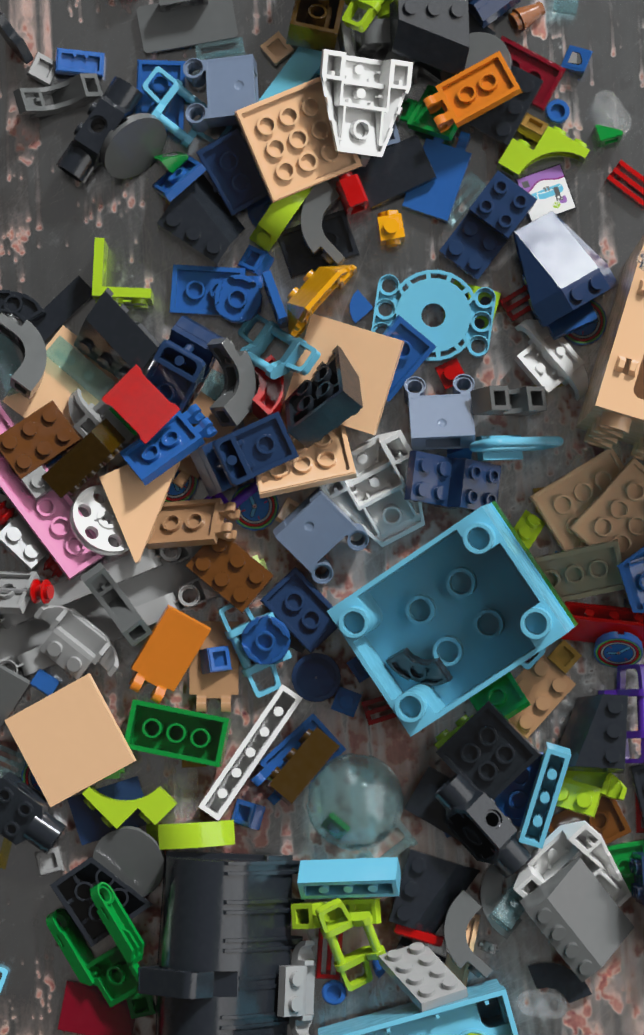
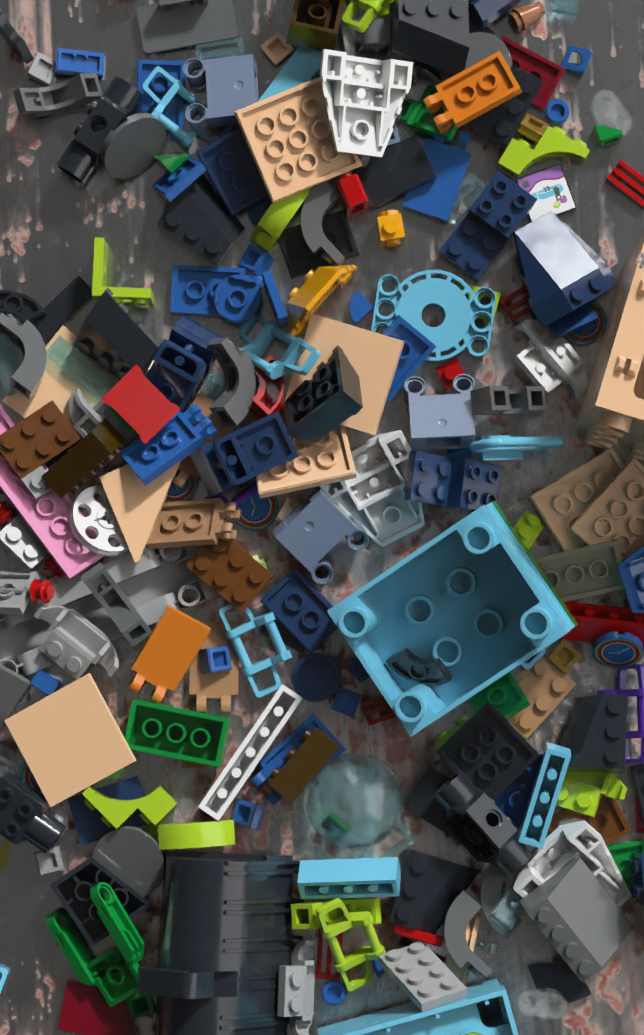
blue tile [241,615,291,665] -> none

